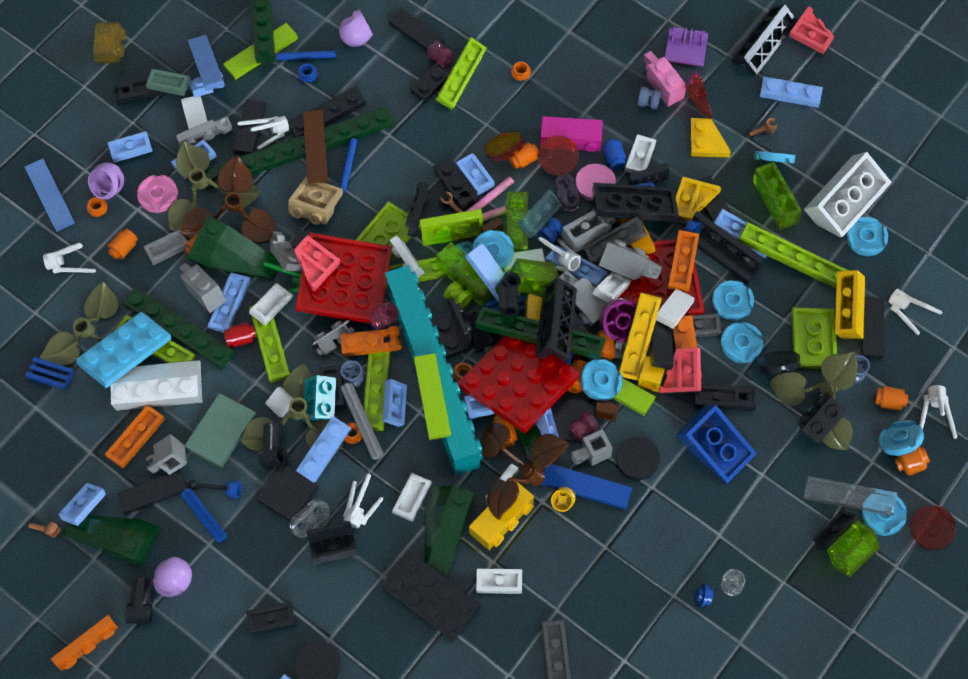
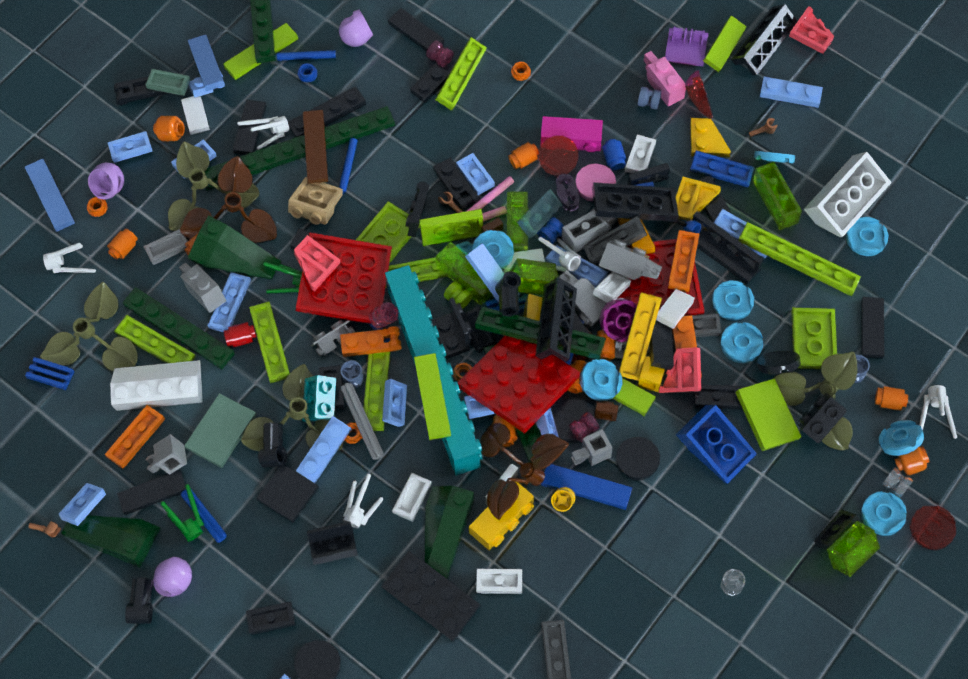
orange plate [51,615,118,671] -> none
medium azure plate [76,311,171,388] -> none
clear yellow brick [93,22,126,63] -> none
bright pink tile [137,175,179,213] -> none
light grey hinge [176,116,232,147] -> none
hinge [188,480,242,498] -> none
white tile [249,283,293,326] -> none
white tile [265,387,293,417] -> none
light grey hinge [270,231,302,272] -> none
clear plate [290,499,330,538] -> none
white plate [390,235,425,277] -> none
tile [484,131,524,161] -> none
blue plate [695,584,713,607] -> none
clear tile [804,476,898,516] -> none
yellow brick [835,270,865,339] -> none
white plant [888,289,942,335] -> none
none -> orange head [153,116,185,141]
none -> green plant [161,484,204,542]
none -> blue tile [690,150,755,188]
none -> lime tile [703,16,747,72]
none -> lime tile [735,378,801,451]
none -> clear wheel [882,467,914,498]

